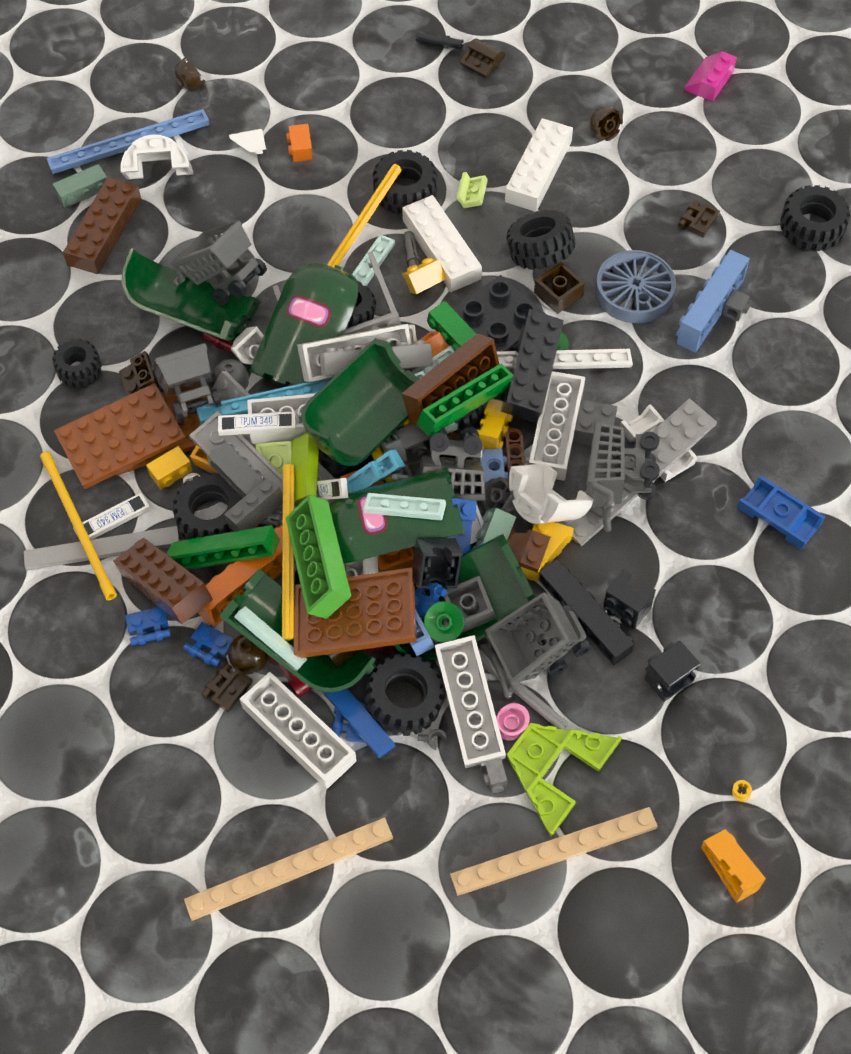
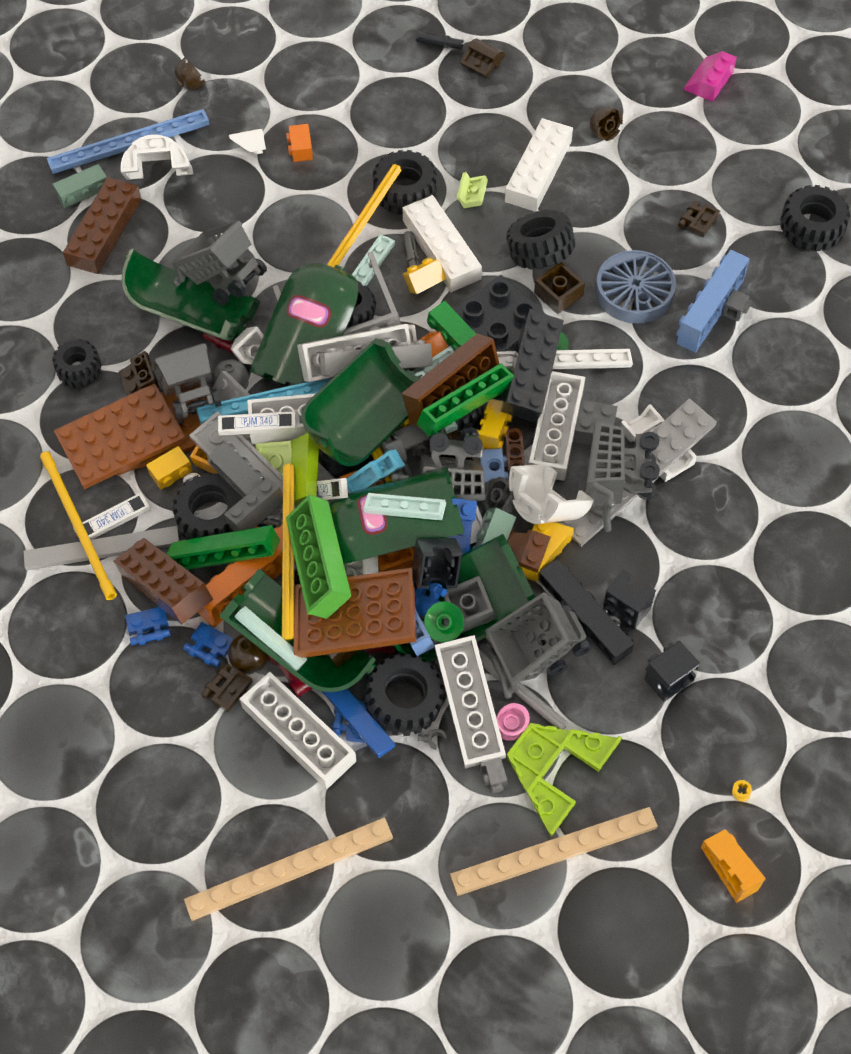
blue piece [737,475,825,550] -> none

